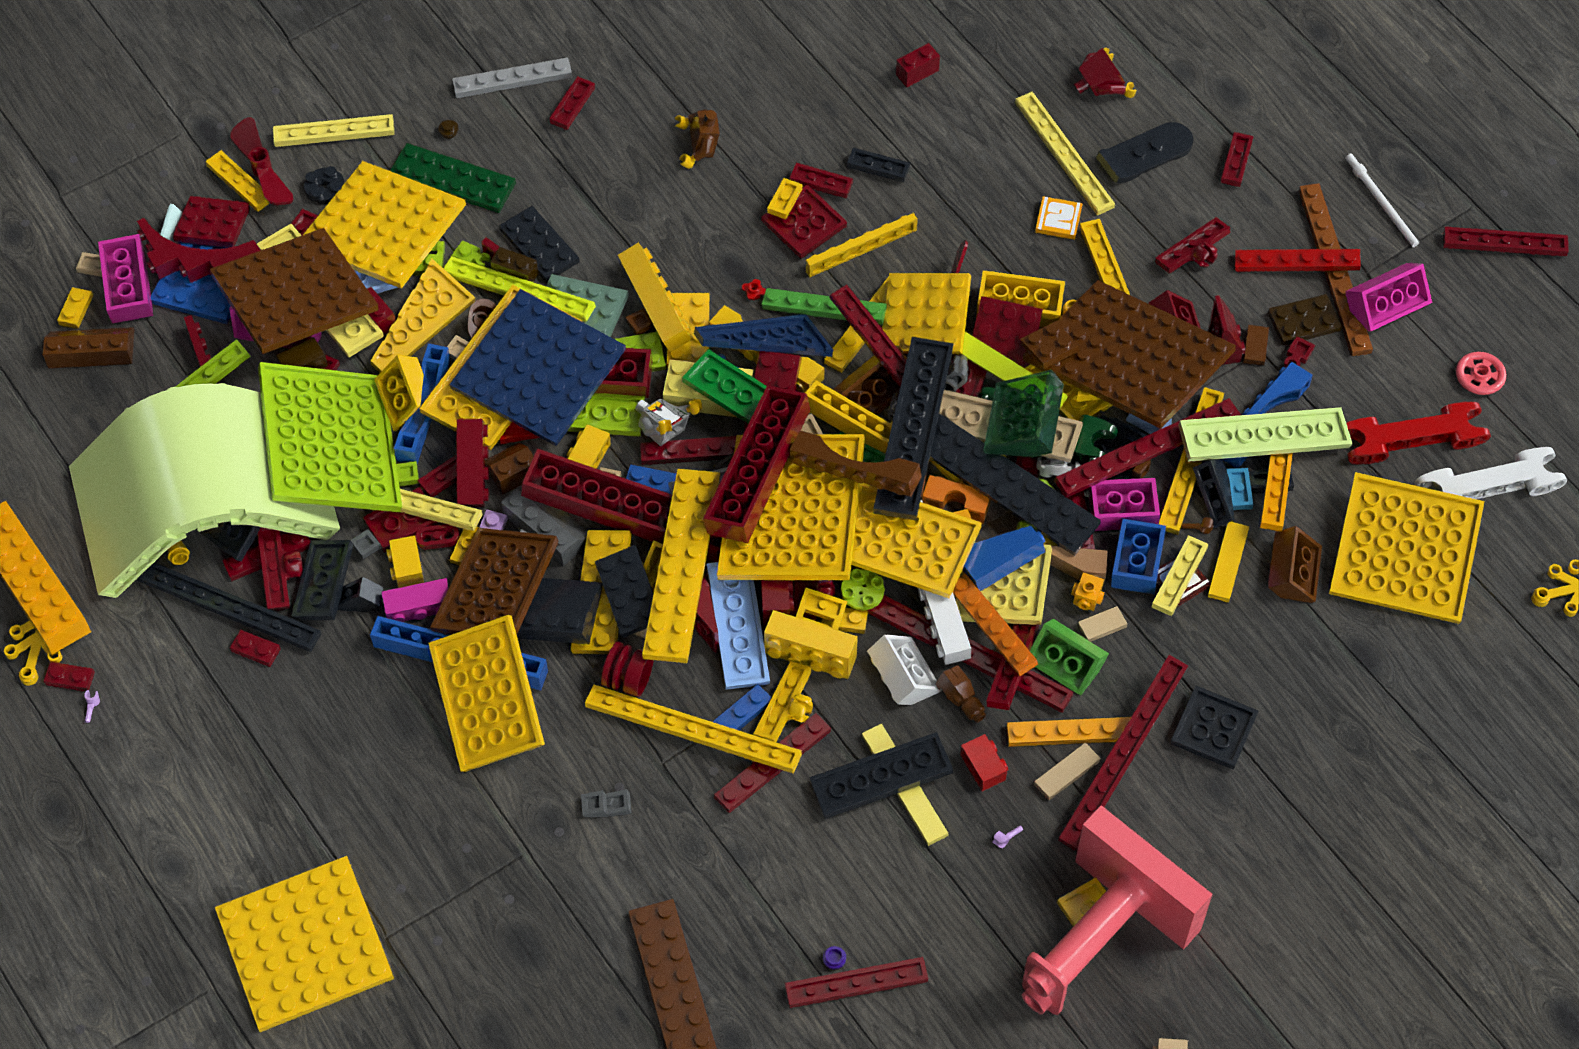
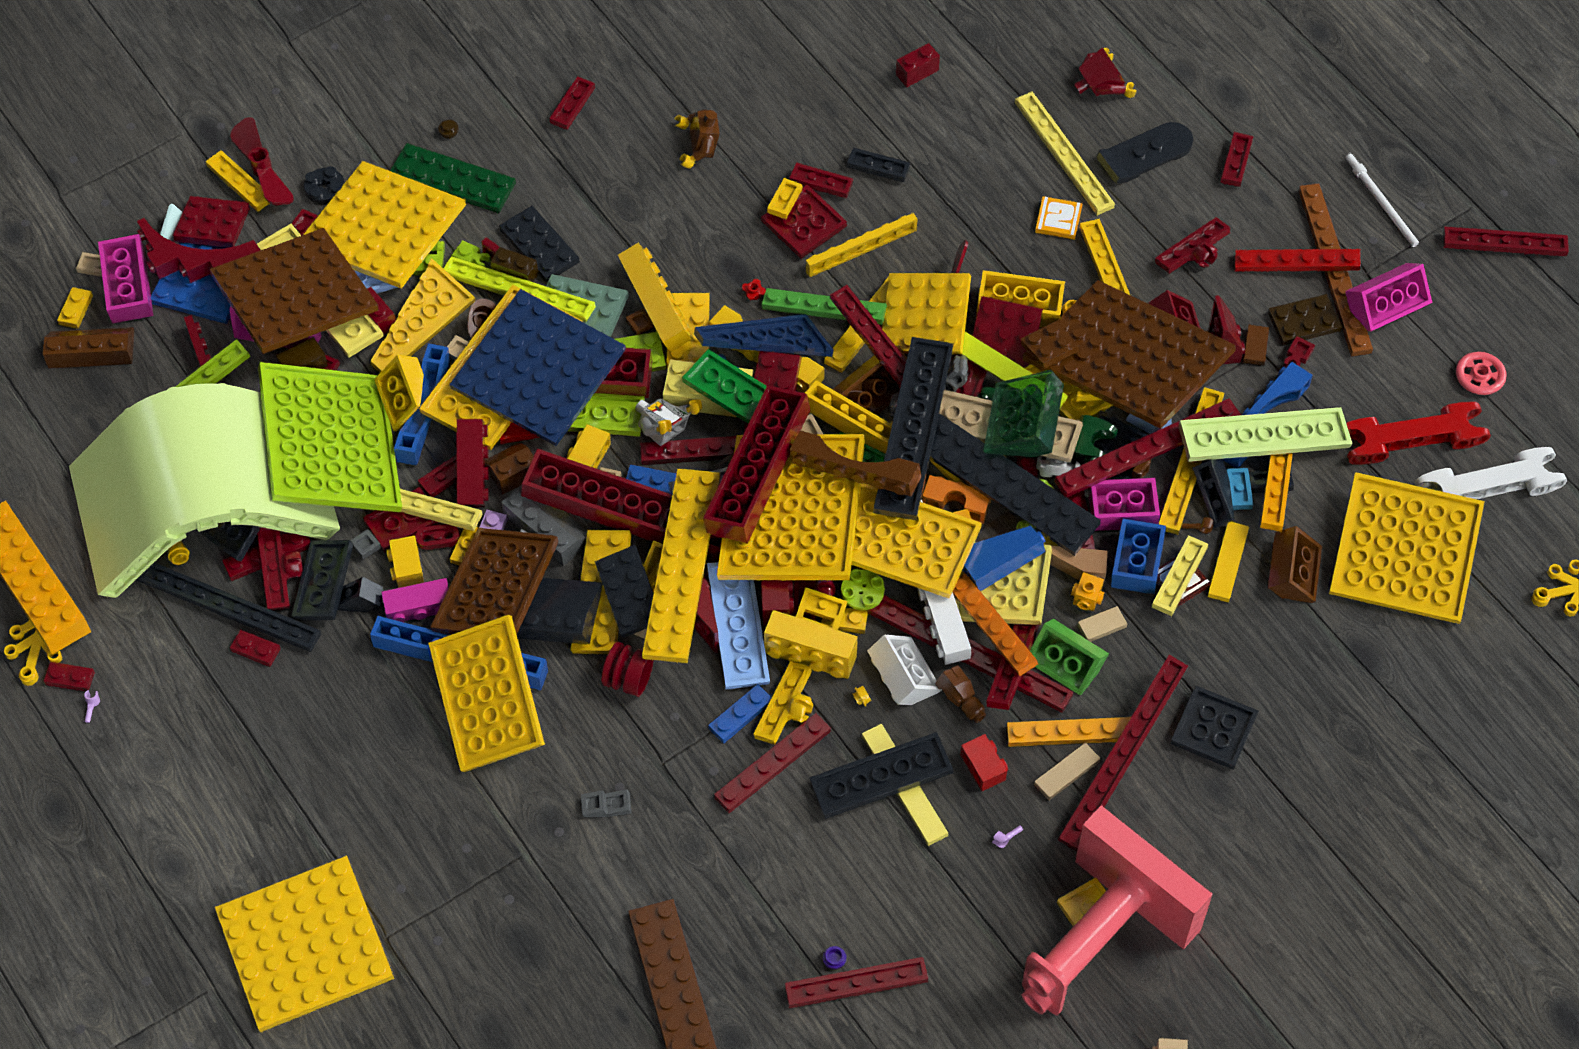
light yellow plate [273,114,395,147] -> none
lime plate [396,461,419,487] -> none
light grey plate [452,58,572,98] -> none
yellow plate [585,685,802,774] -> none
none -> yellow plate [853,686,872,706]

